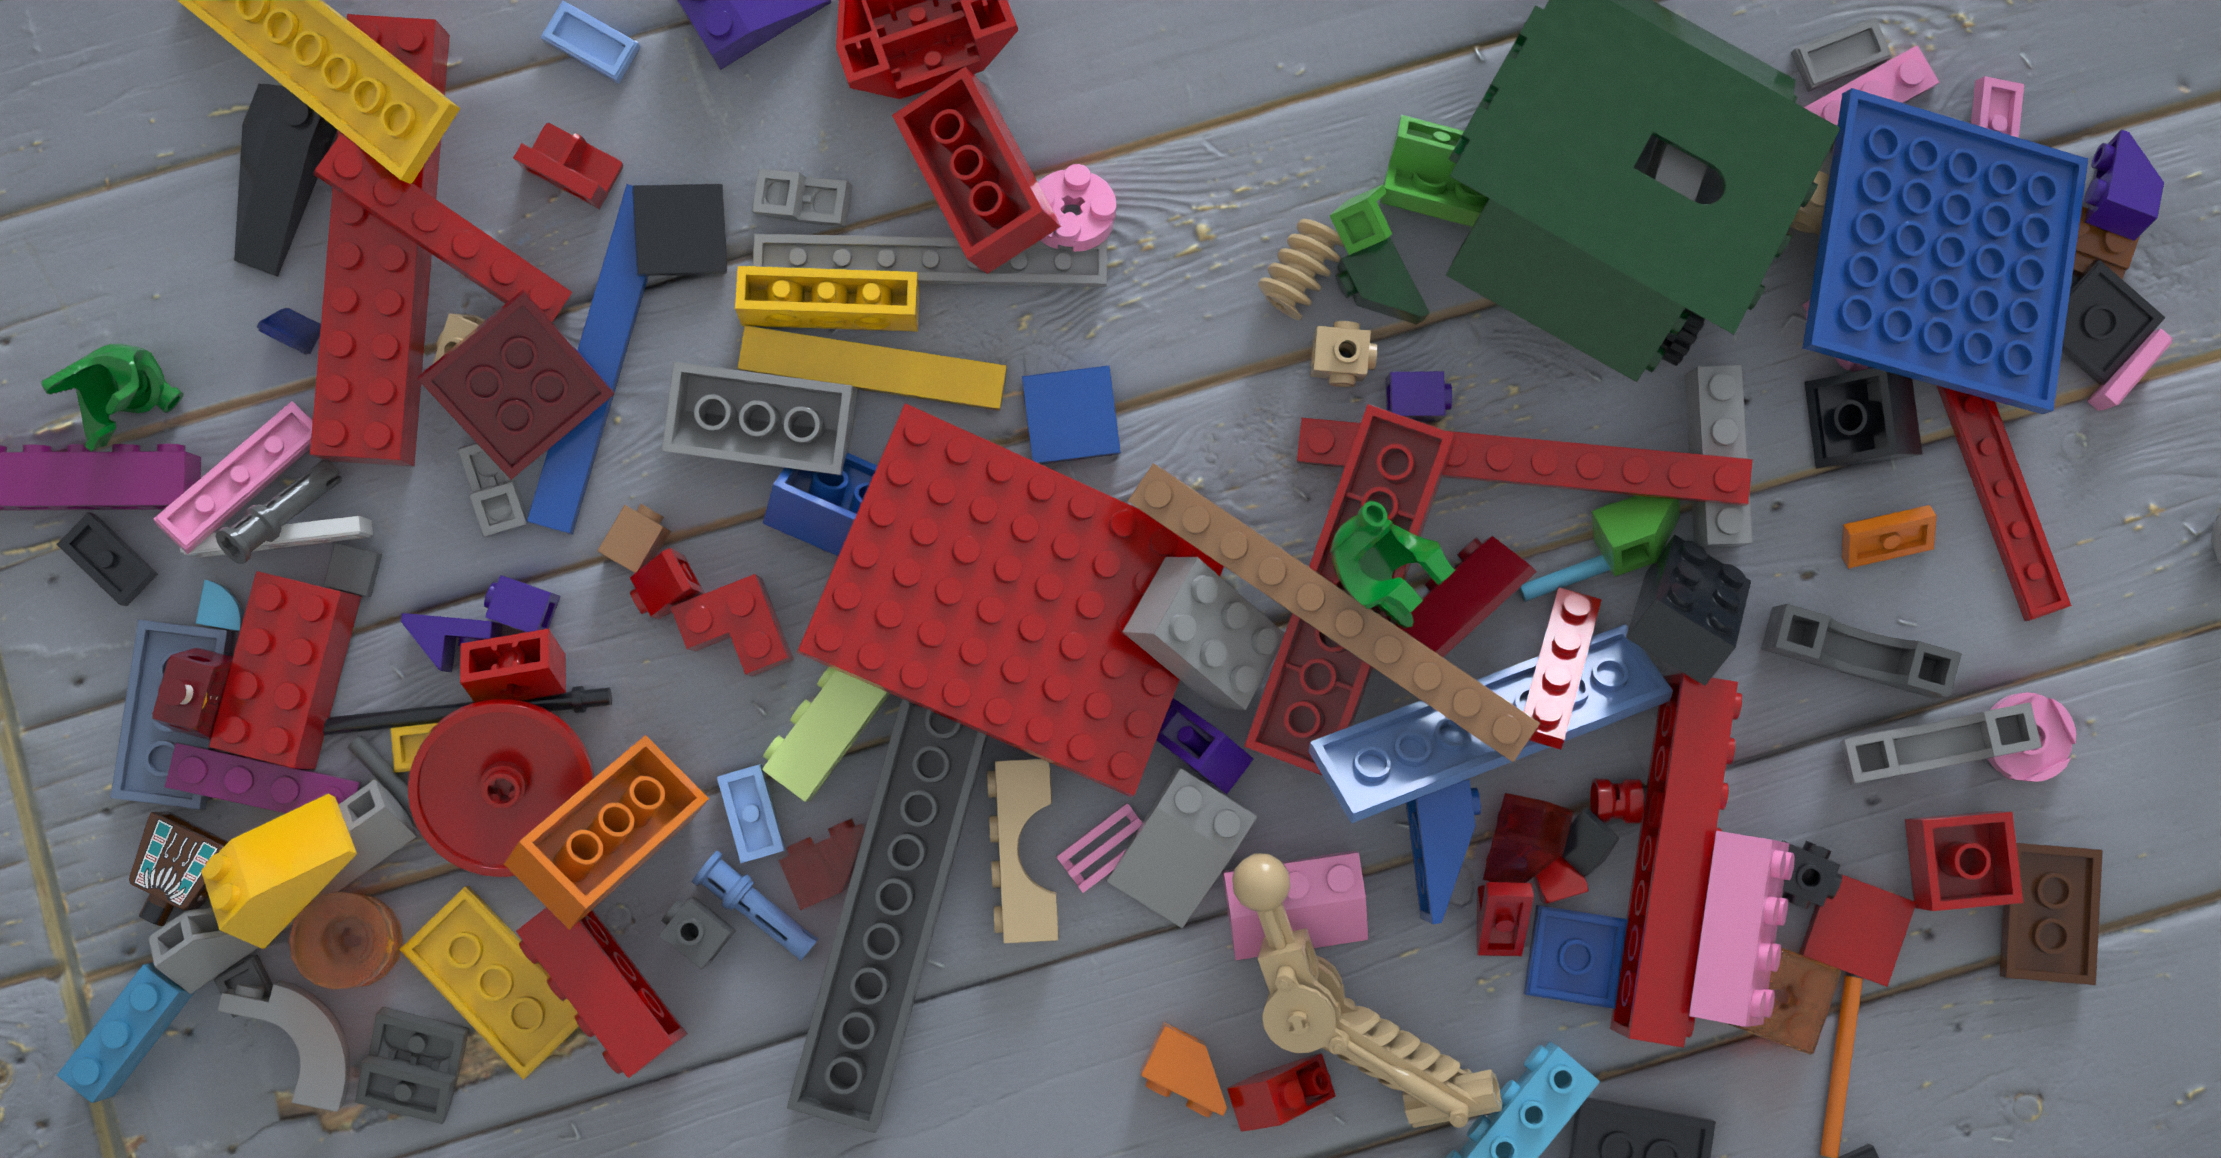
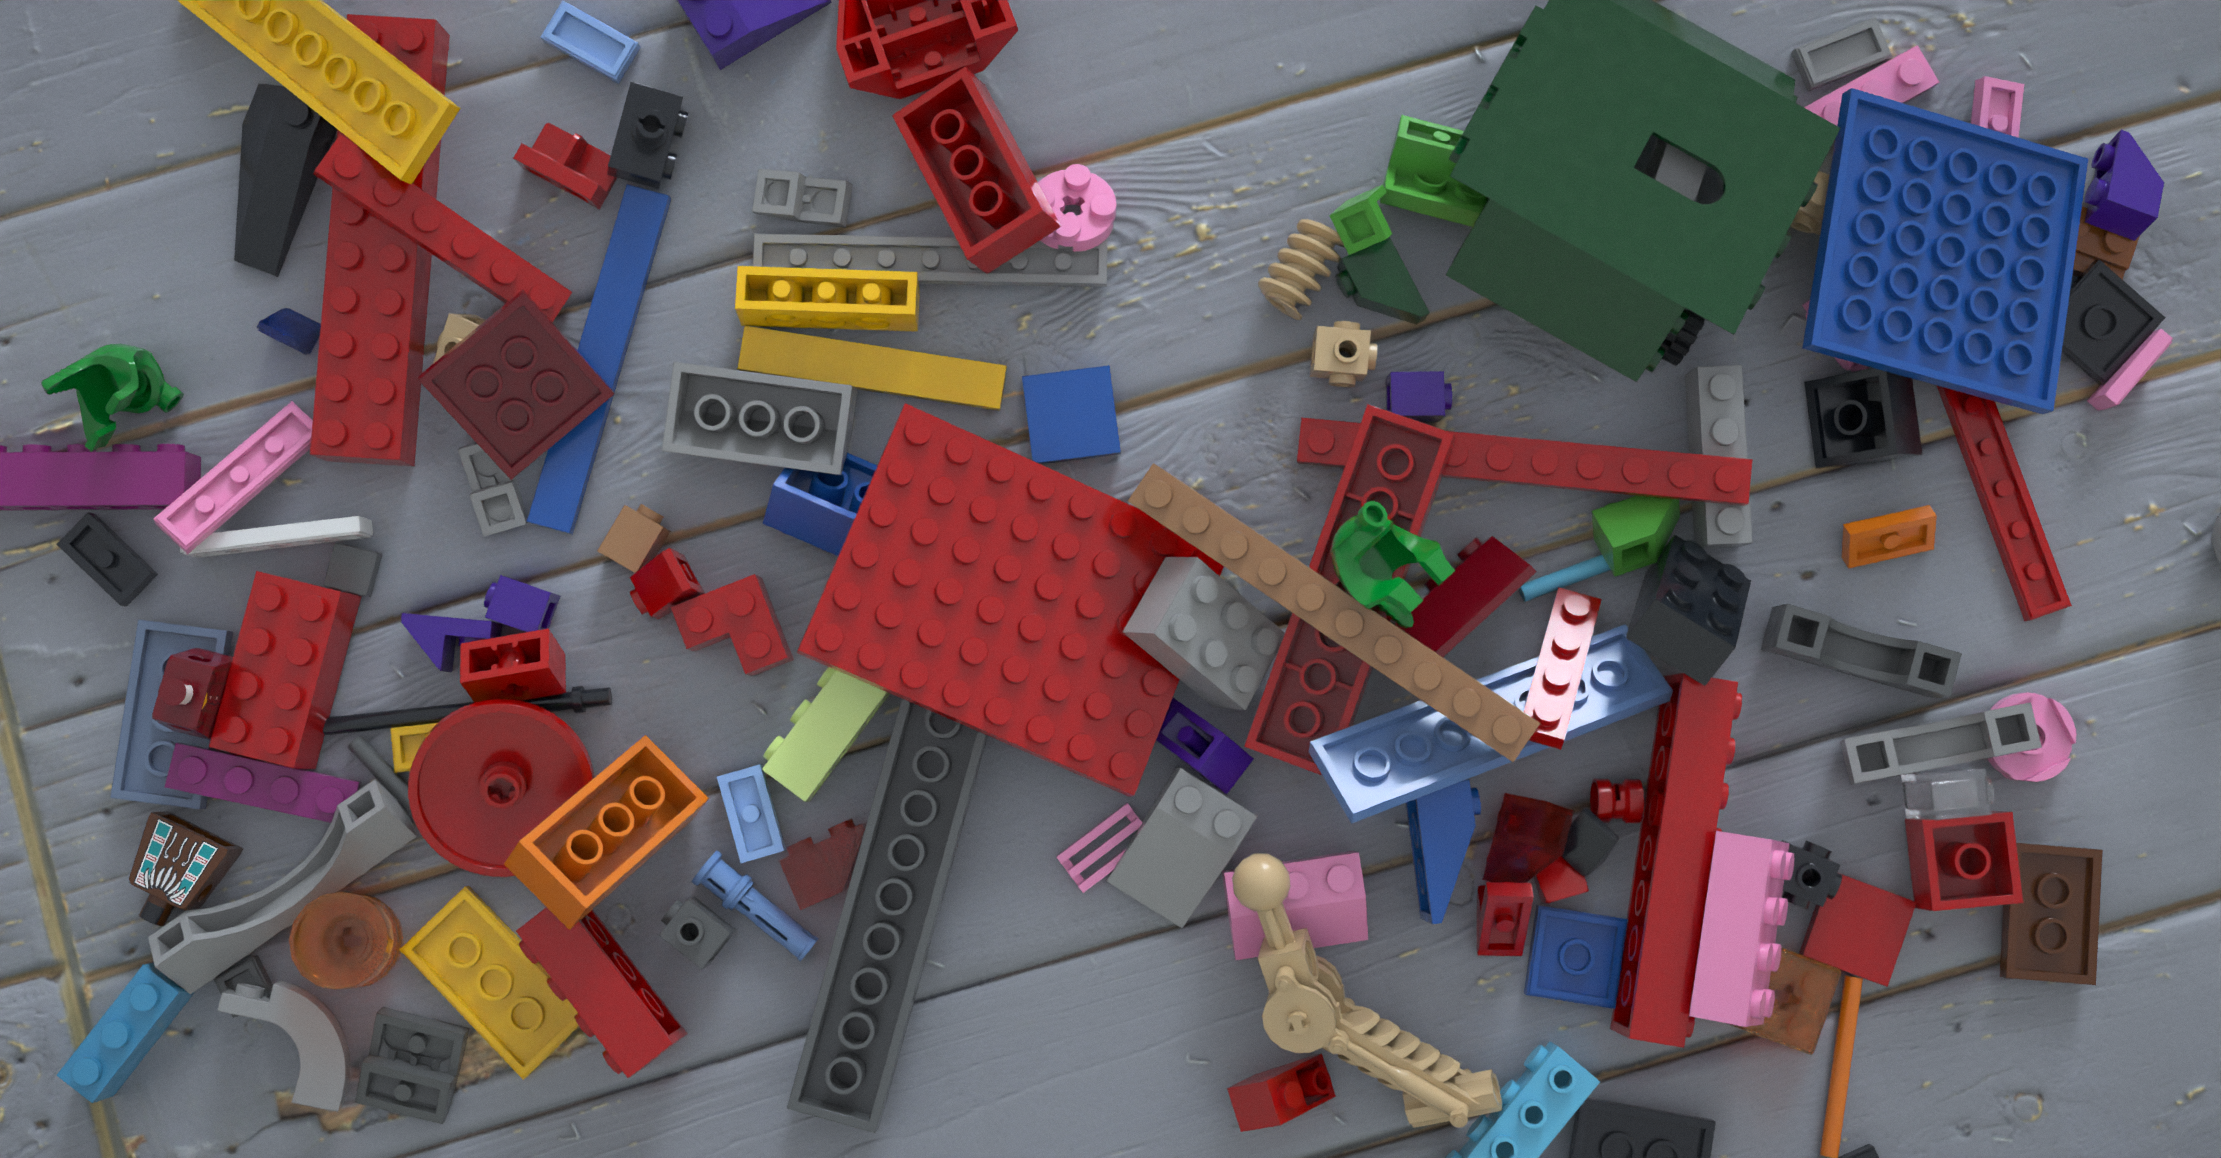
medium azure tile [196,580,244,631] -> none
yellow slope [201,793,357,949] -> none
dark grey pin [215,459,342,564] -> none
black tile [632,184,727,276] -> none
tan arch [987,759,1059,943] -> none
orange slope [1140,1022,1227,1118] -> none
none -> black brick [607,82,689,189]
none -> clear brick [1901,769,1994,820]

